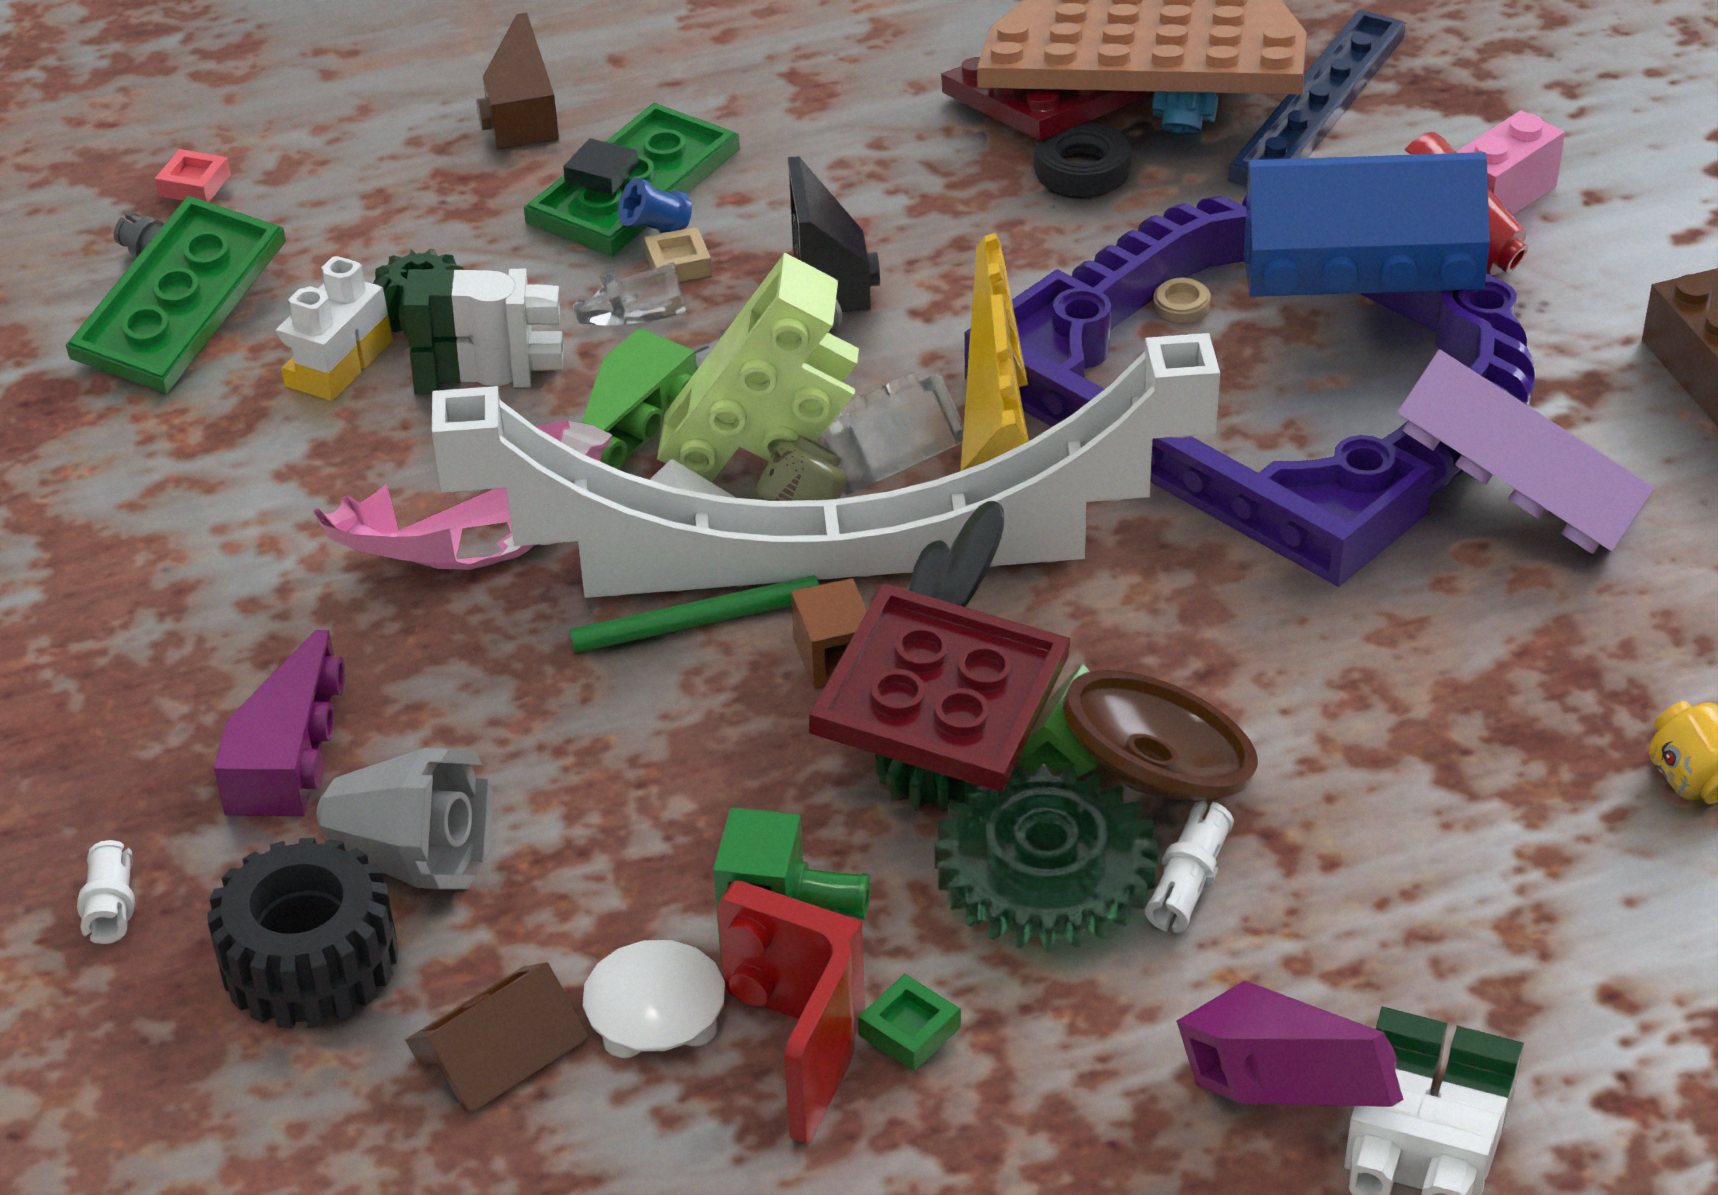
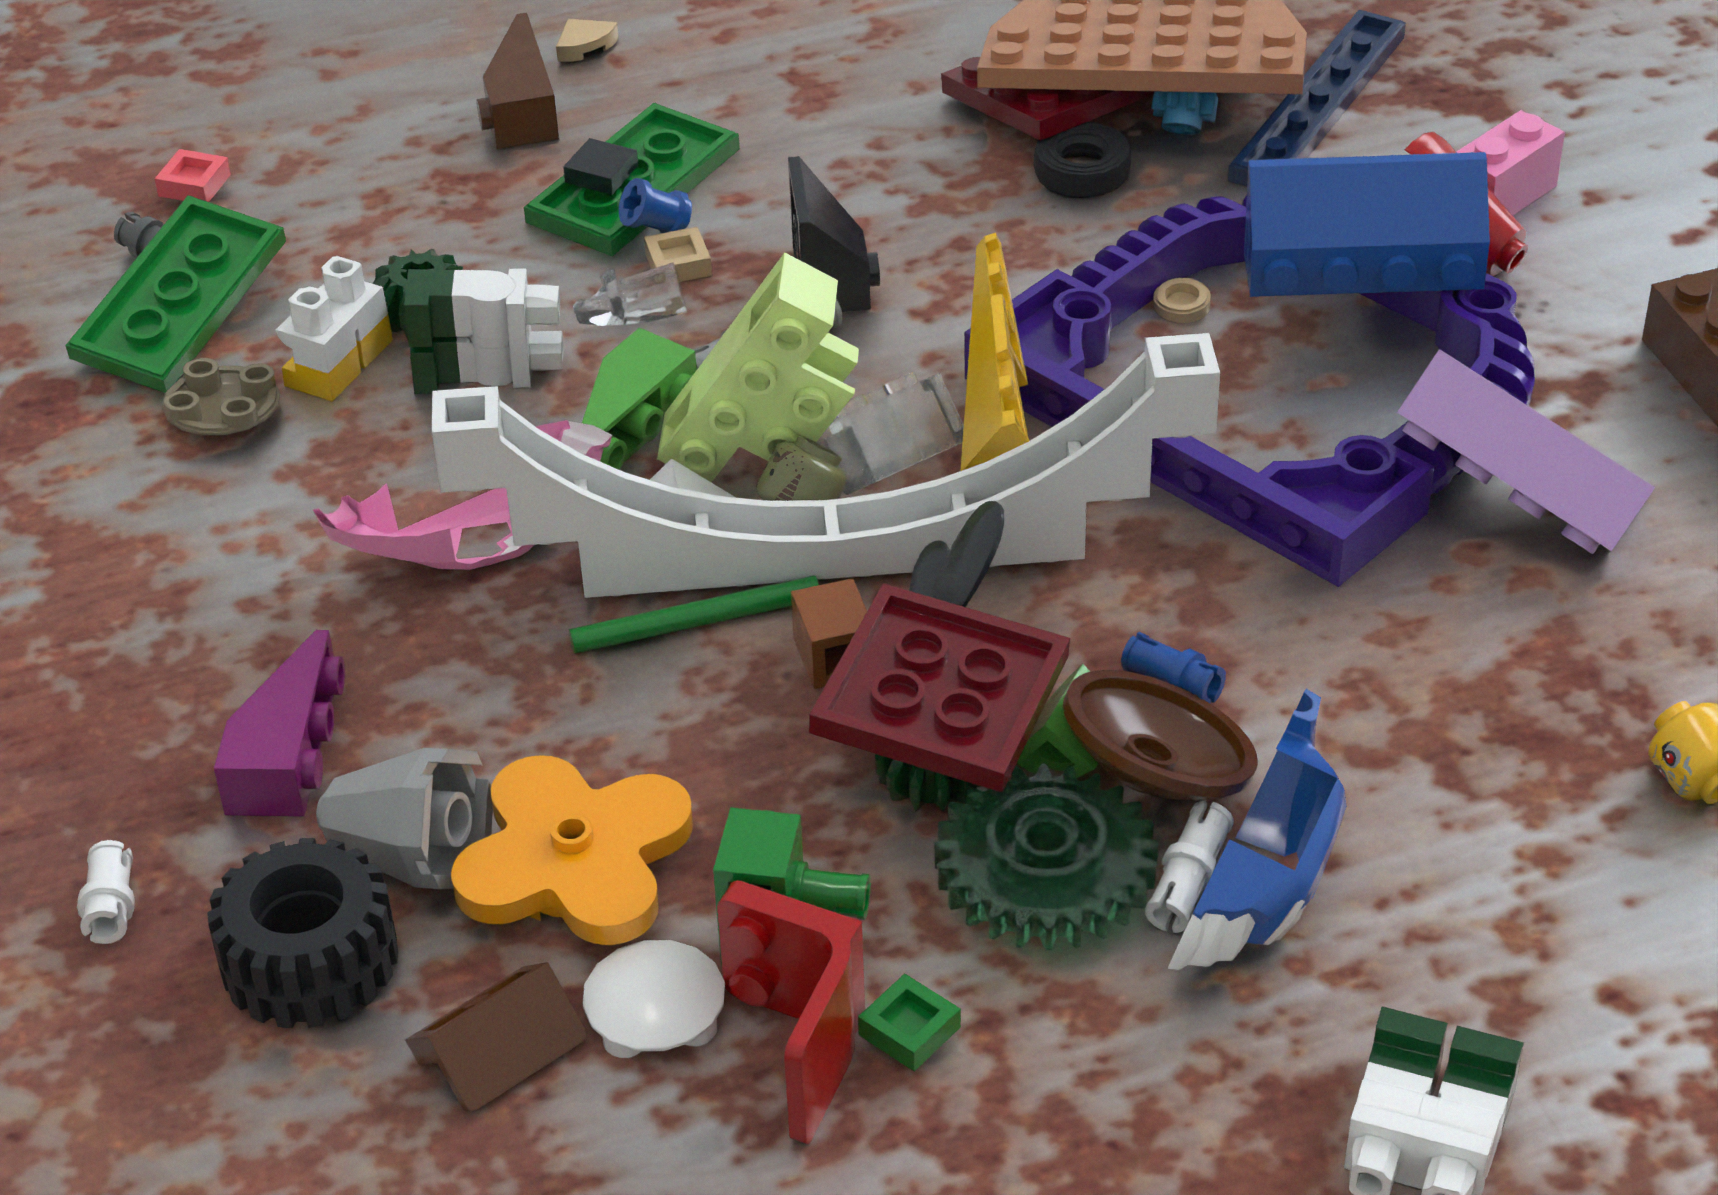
magenta slope [1176,980,1404,1107] -> none
none -> dark tan dish [162,358,280,435]
none -> light orange plant [451,755,693,945]
none -> tan tile [556,19,619,62]
none -> blue pin [1121,632,1226,703]
none -> blue animal [1168,689,1347,970]

